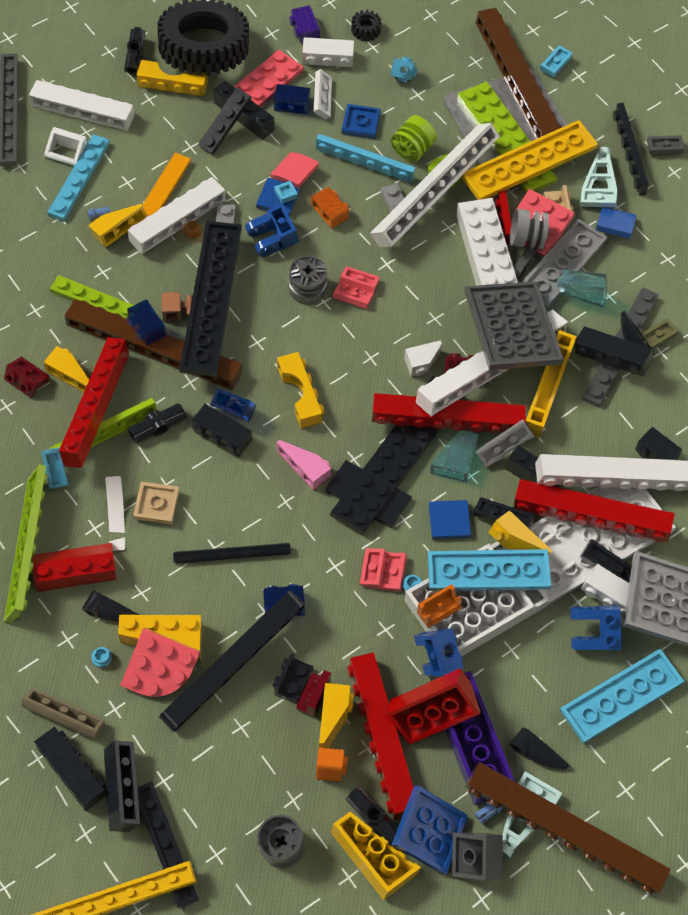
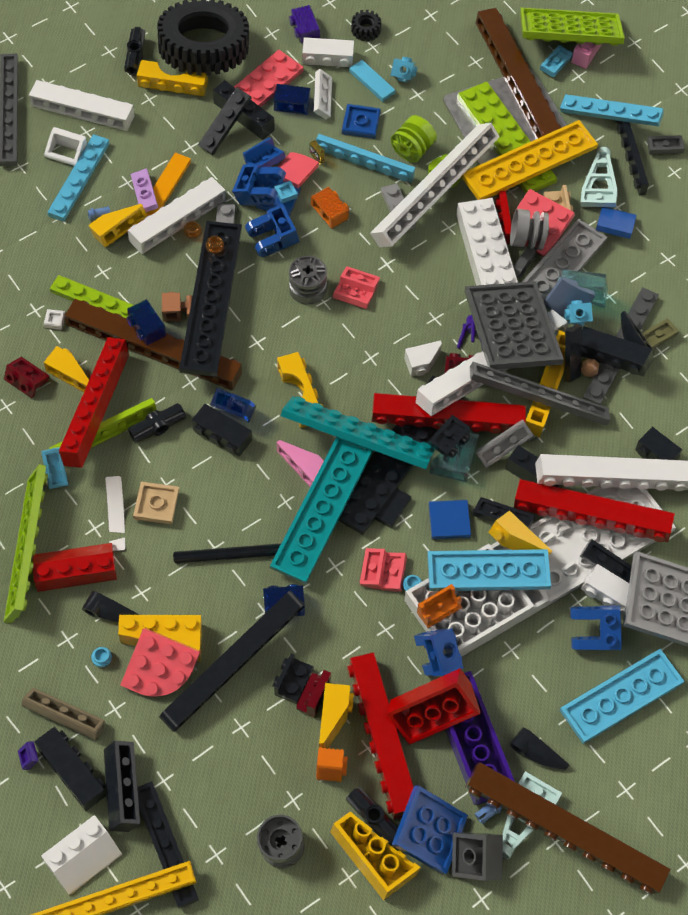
none -> dark purple tile [18,741,39,770]
none -> white slope [41,815,122,896]
none -> white tile [44,309,66,330]
none -> lavender plate [131,168,158,212]
none -> clear orange plate [206,236,224,253]
none -> blue brick [232,164,286,205]
none -> blue bracket [243,137,286,167]
none -> teal plate [270,437,373,584]
none -> teal plate [281,396,435,469]
none -> clear yellow tile [309,140,324,165]
none -> medium azure tile [349,60,395,102]
none -> black bracket [428,415,470,462]
none -> dark purple plant [457,315,483,351]
none -> dark grey plate [470,362,610,426]
none -> lime plate [520,7,625,46]
none -> sand blue slope [544,277,596,317]
none -> medium azure plate [560,94,664,127]
none -> medium azure brick [564,300,593,326]
none -> black tile [564,324,582,383]
none -> bright pink slope [571,42,603,69]
none -> medium nougat tile [581,358,599,377]

